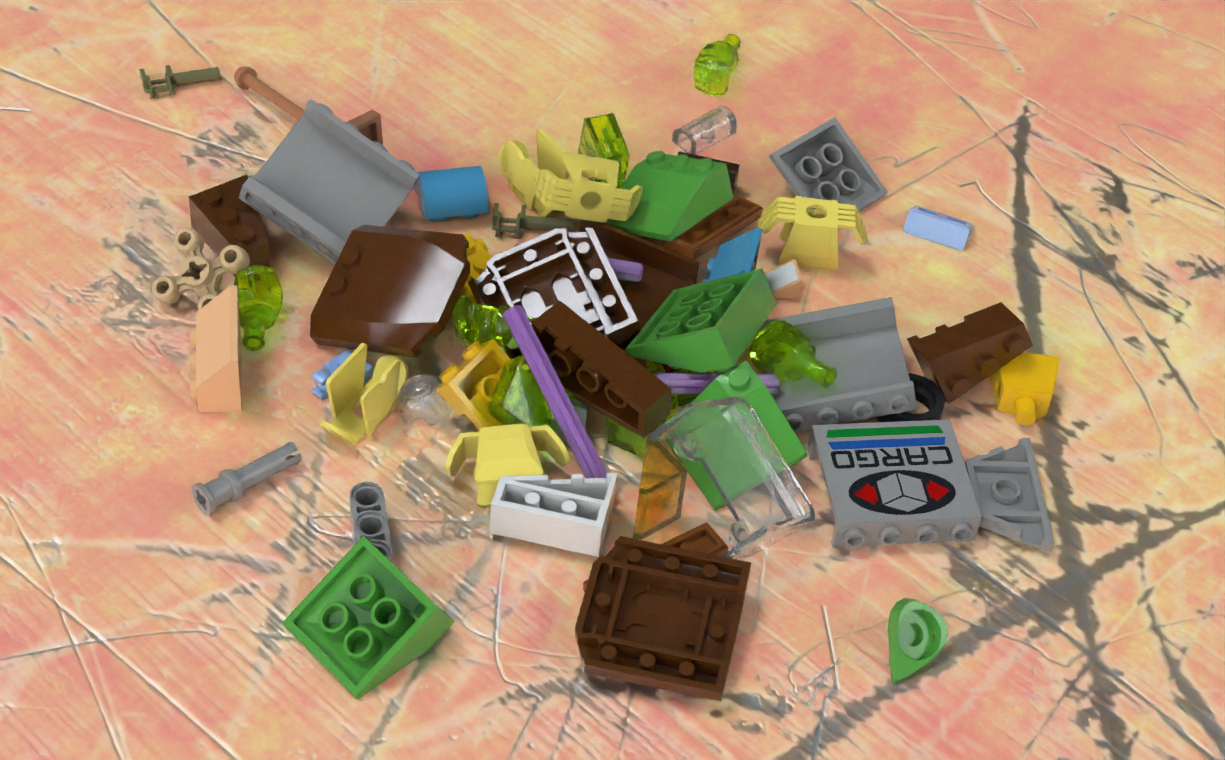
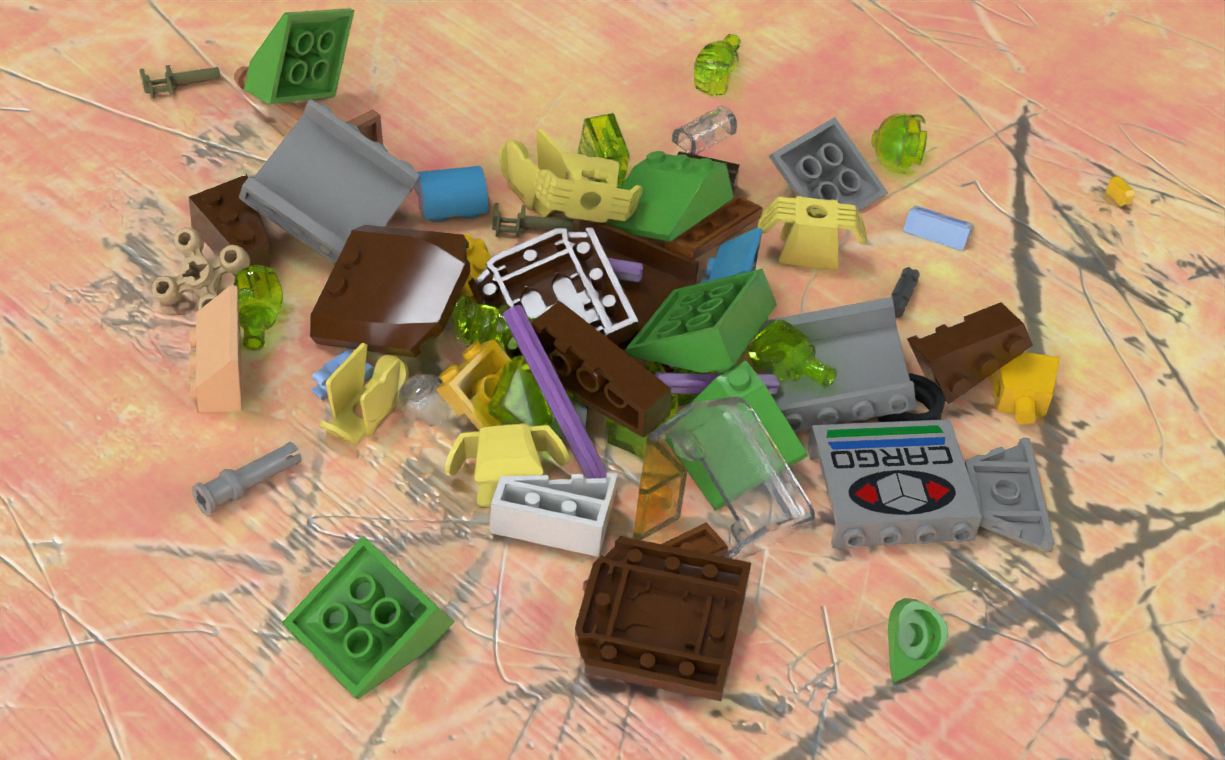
light grey beam [350,482,392,562] -> none
slope [764,260,802,299] -> none
none -> bright green slope [244,8,355,104]
none -> clear neon green cylinder [871,113,927,175]
none -> dark grey axle [891,267,920,318]
none -> yellow piece [1106,175,1135,206]

